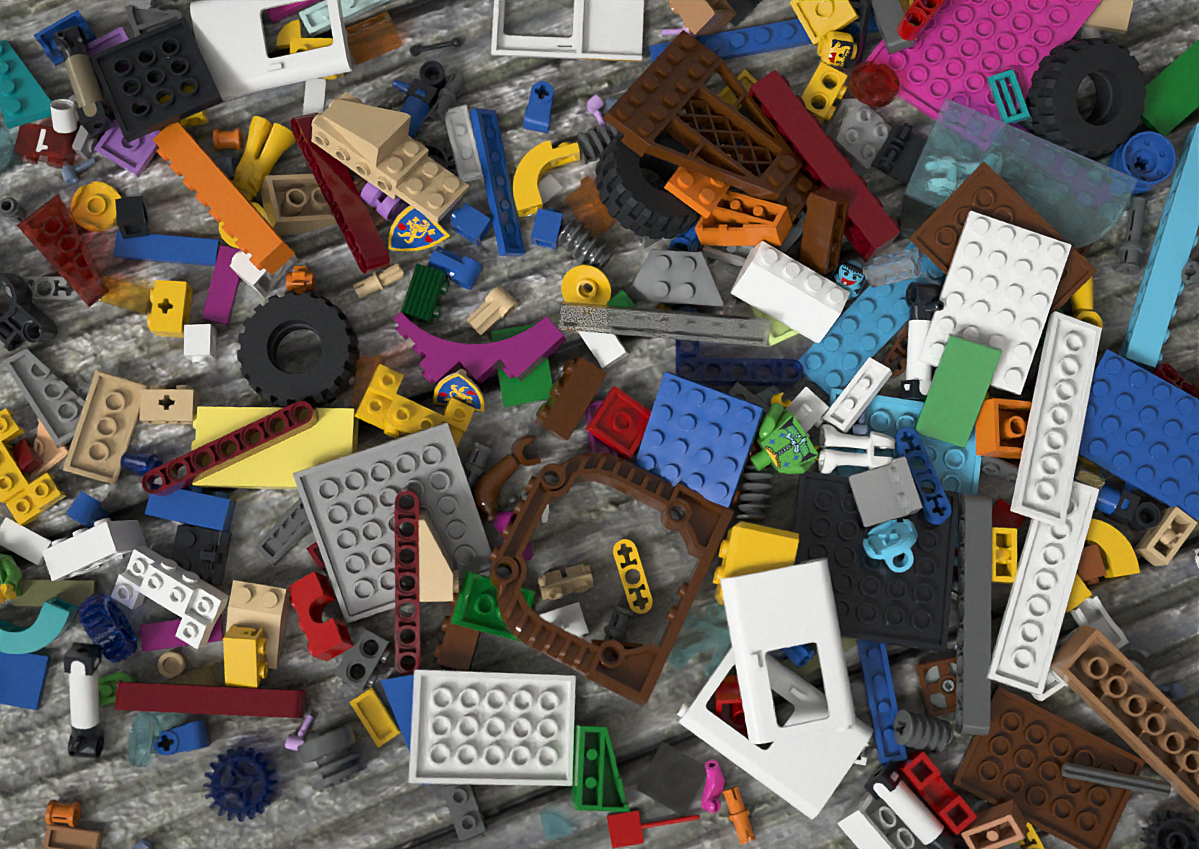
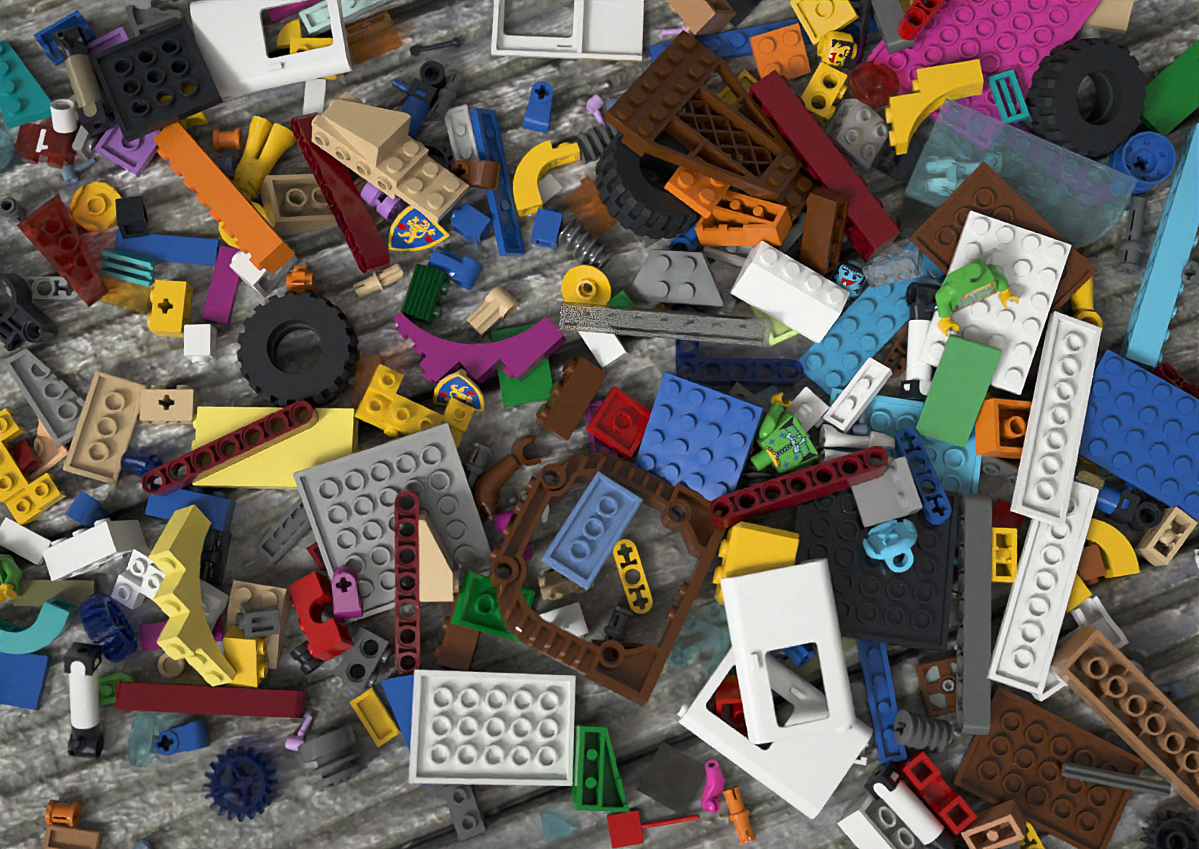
none -> teal tile [100,247,155,287]
none -> light yellow arch [148,504,237,686]
none -> dark grey bracket [236,603,279,638]
none -> black wheel [290,640,326,676]
none -> magenta piece [331,565,363,620]
none -> reddish brown piece [449,160,501,190]
none -> medium blue tile [541,471,644,590]
none -> dark red beam [709,446,888,528]
none -> orange plate [749,23,811,80]
none -> yellow arch [885,59,984,155]
none -> bright green torso [935,258,1019,337]

